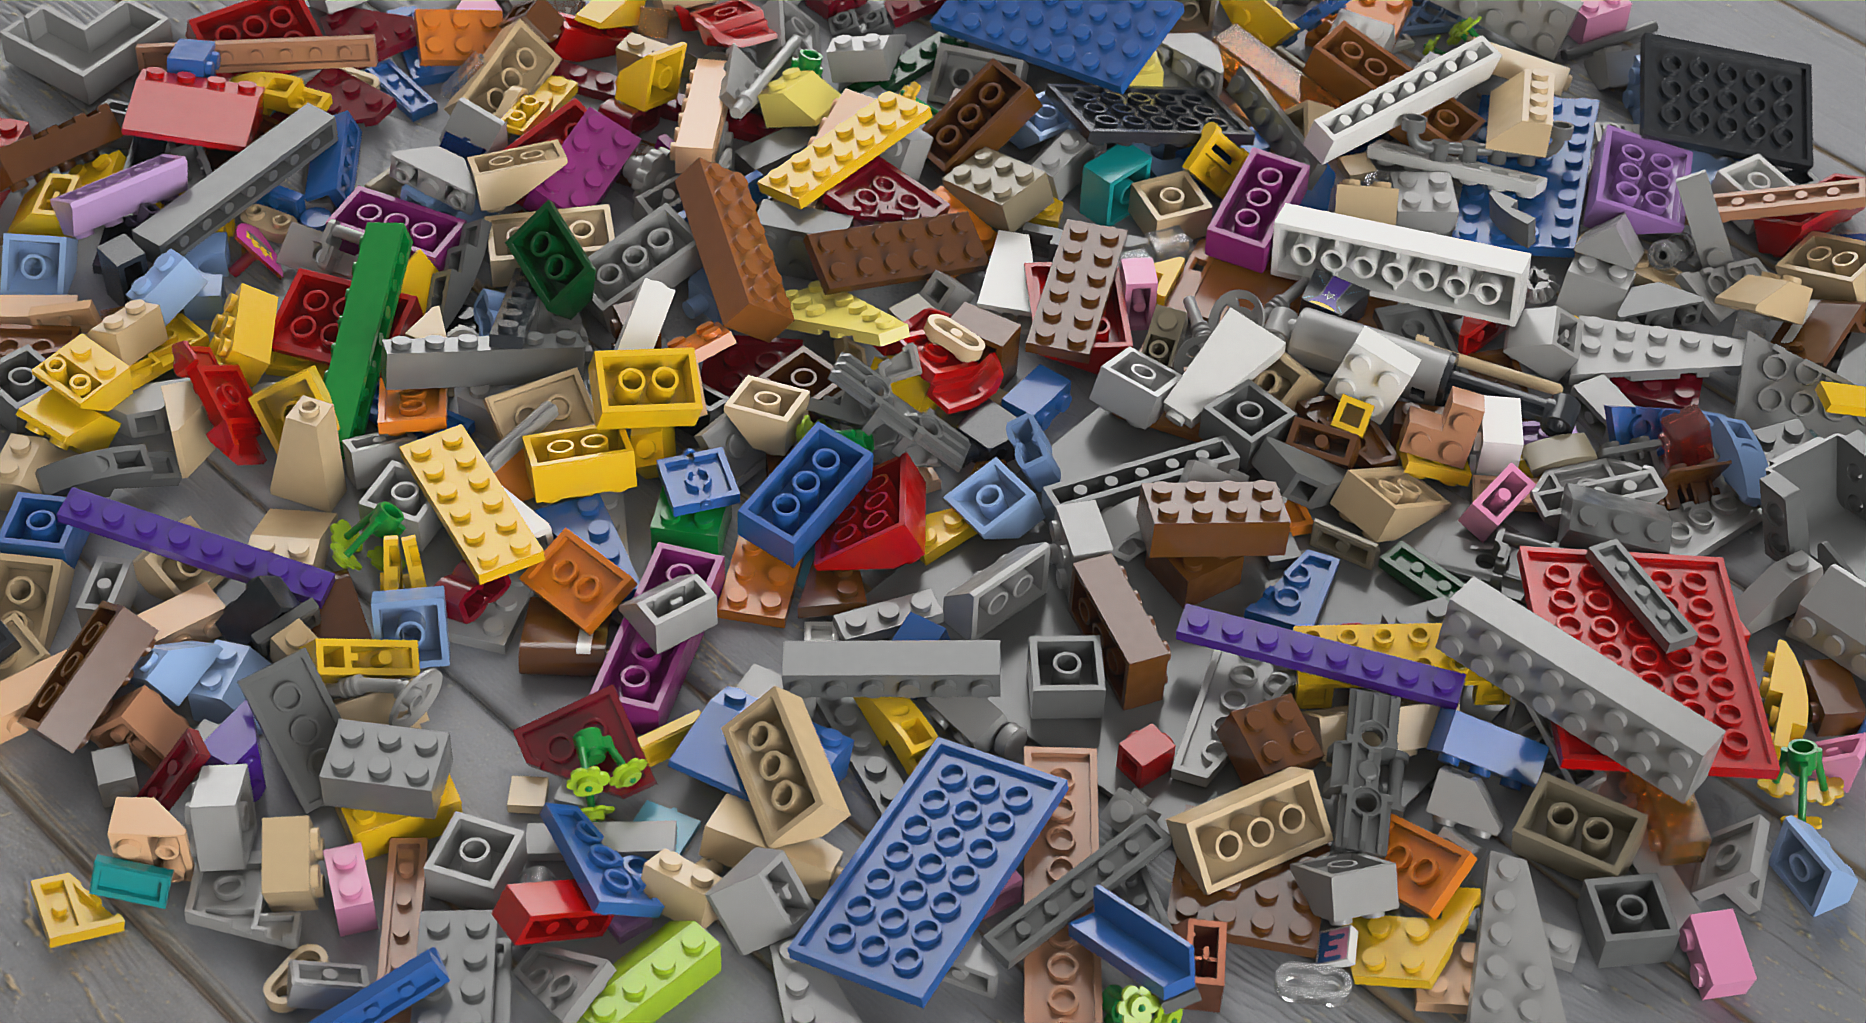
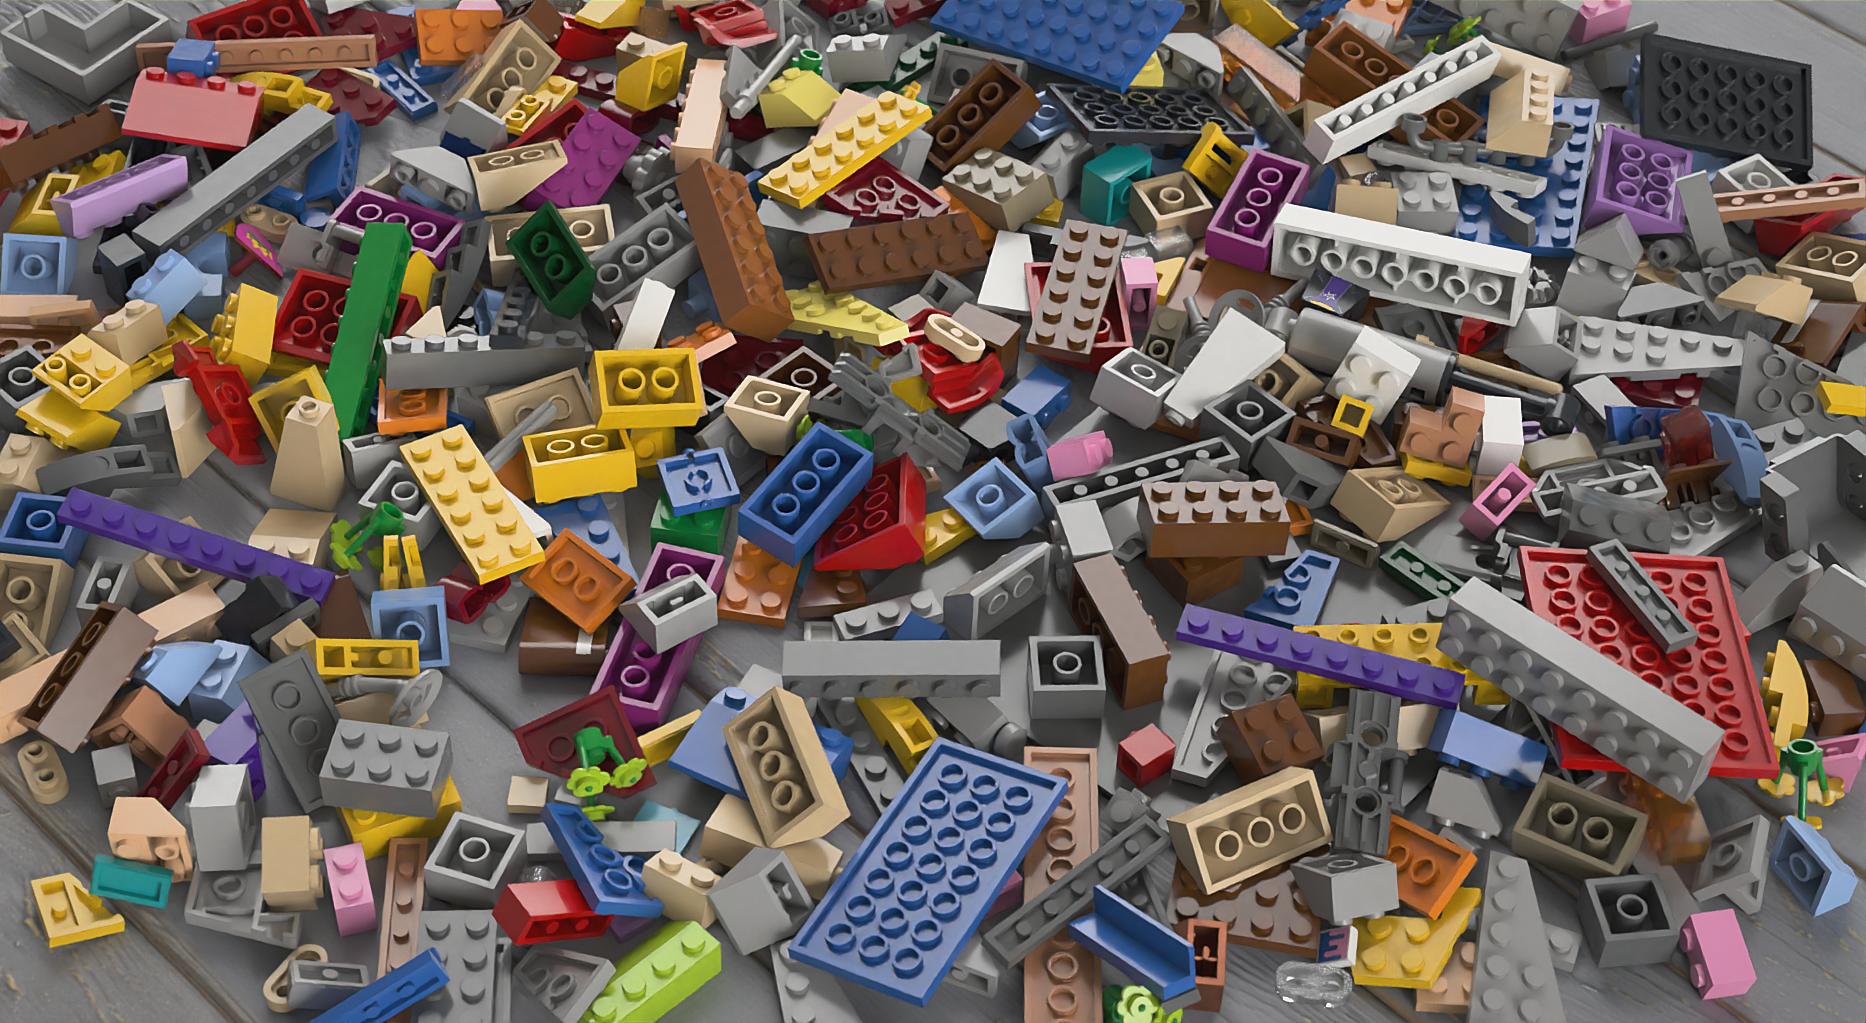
none -> tan plate [18,740,69,804]
none -> bright pink brick [1046,430,1113,482]

